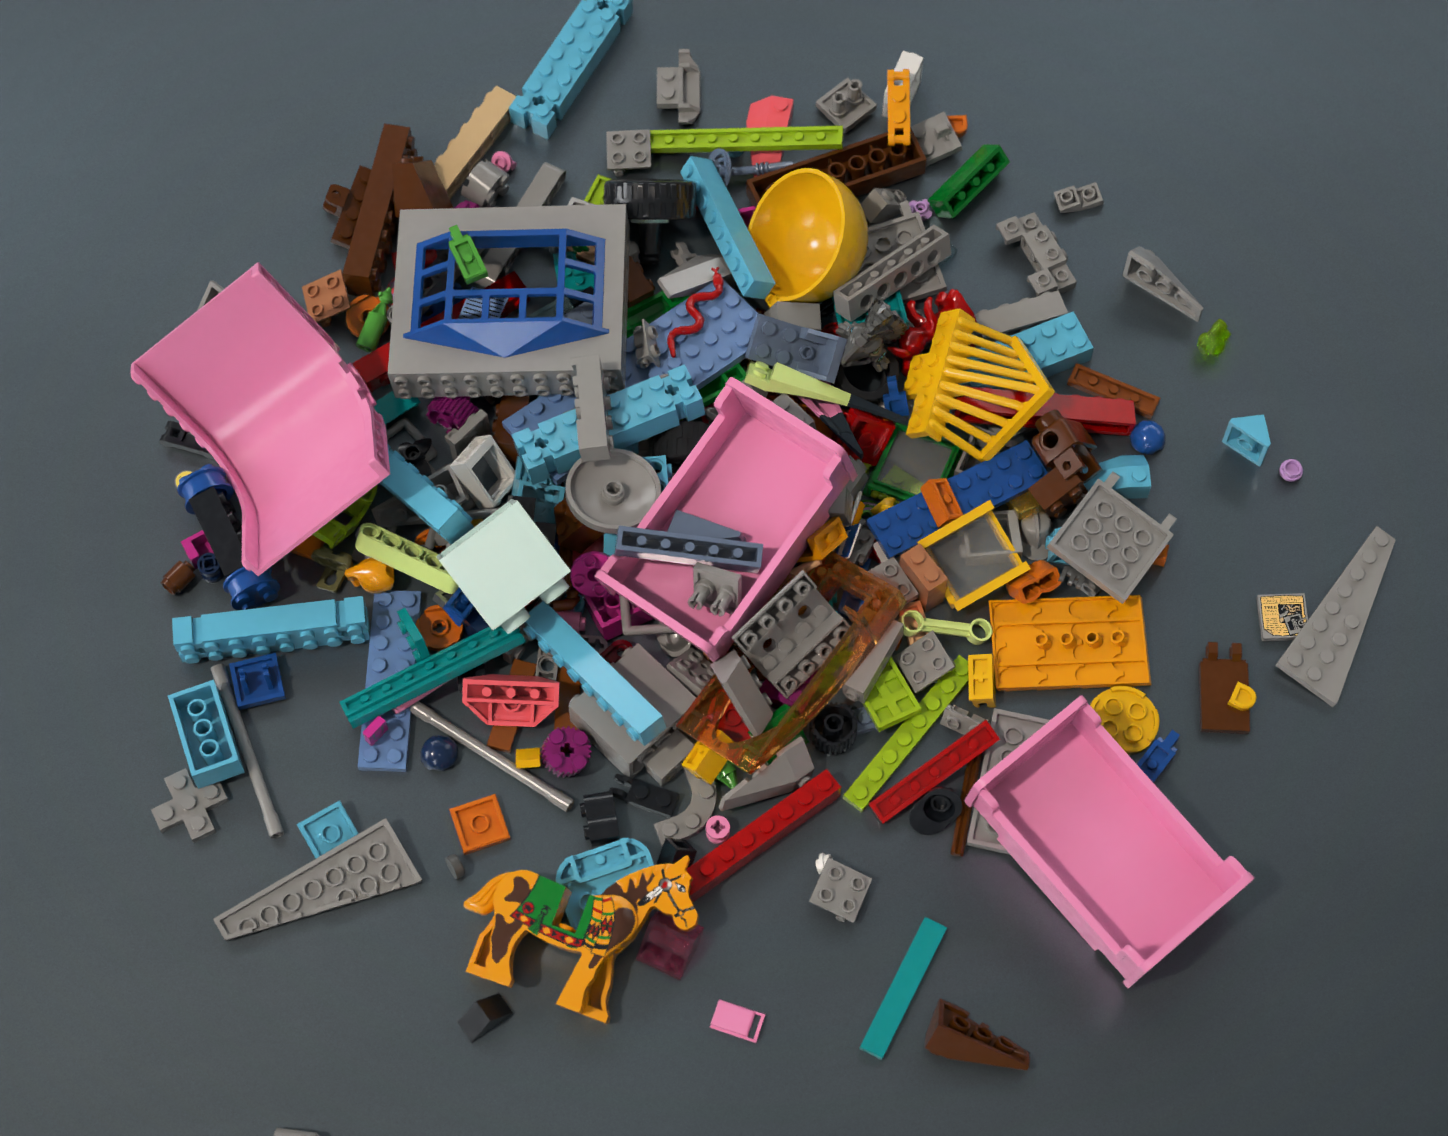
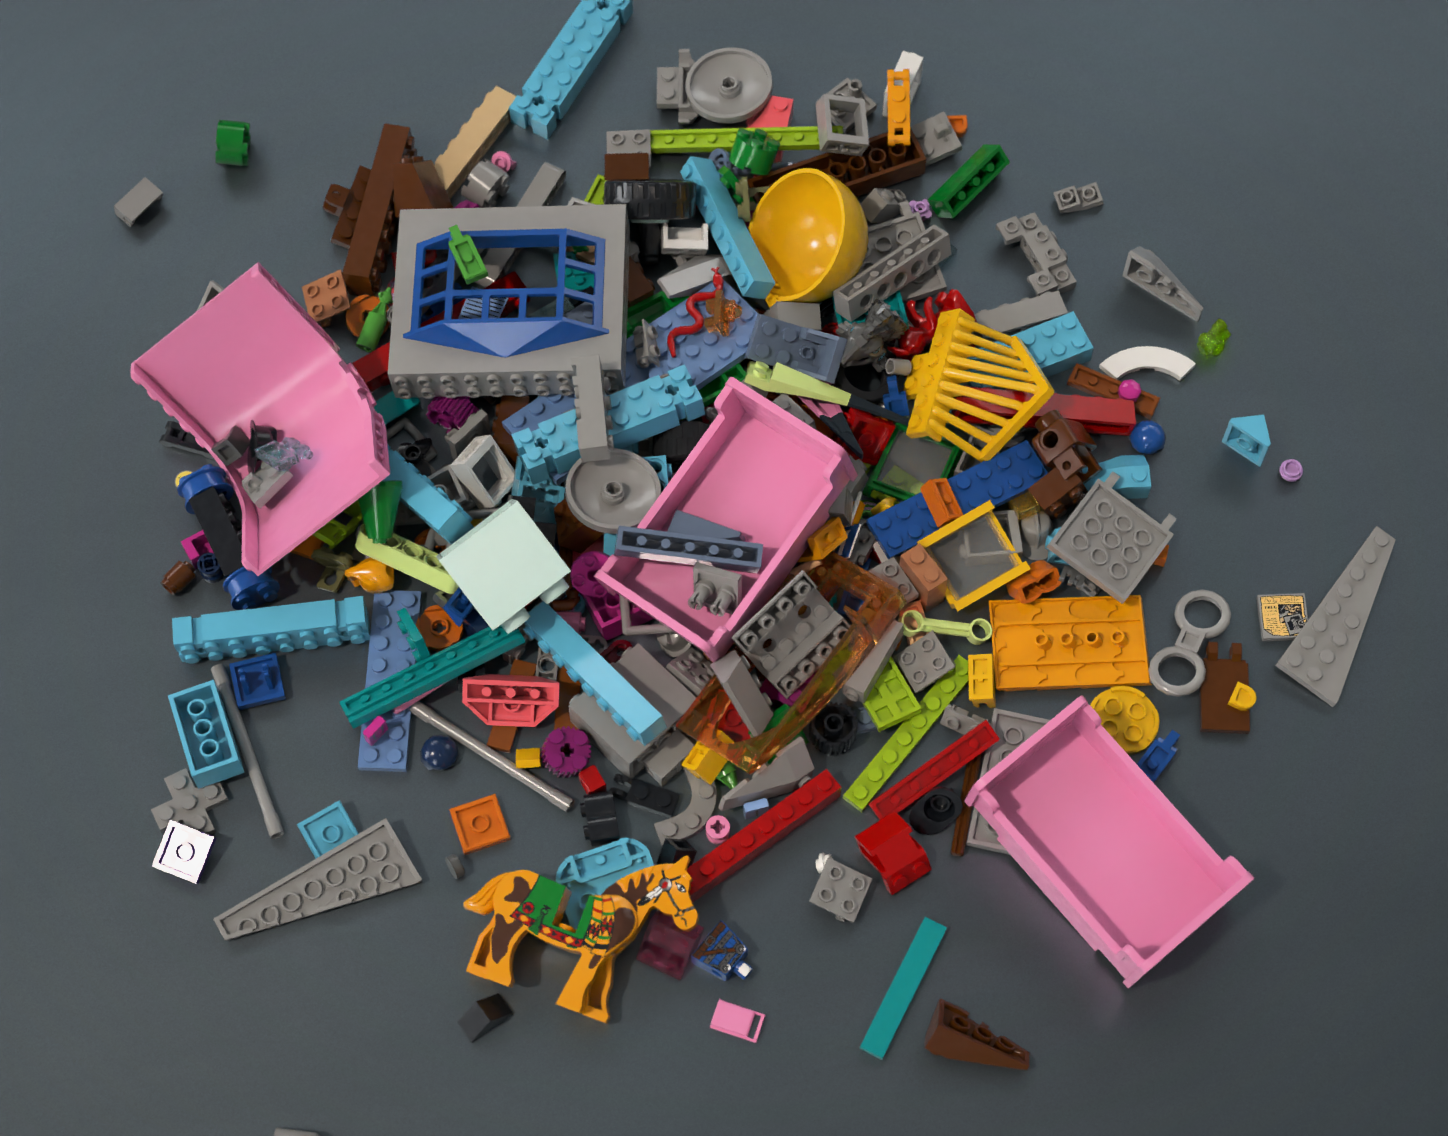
none -> light grey hinge [114,177,163,227]
none -> plate [152,820,217,884]
none -> dark grey panel [211,426,250,466]
none -> green brick [215,120,251,166]
none -> light grey hinge [241,453,293,509]
none -> black piece [247,420,277,473]
none -> clear light blue plate [255,437,313,472]
none -> green cone [358,480,403,543]
none -> red slope [578,765,607,795]
none -> reddish brown panel [604,153,649,181]
none -> white panel [661,222,708,255]
none -> light grey dish [686,47,773,123]
none -> torso [691,920,753,981]
none -> clear orange hips [704,289,742,337]
none -> green plate [718,166,756,204]
none -> green brick [729,128,780,175]
none -> olive bracket [735,177,770,222]
none -> light blue tile [743,798,769,820]
none -> light grey window [816,94,869,156]
none -> red piece [854,811,932,895]
none -> light grey hinge [885,358,912,376]
none -> white tile [1099,346,1196,381]
none -> dark pink tile [1118,379,1141,402]
none -> light grey bar [1148,589,1231,697]

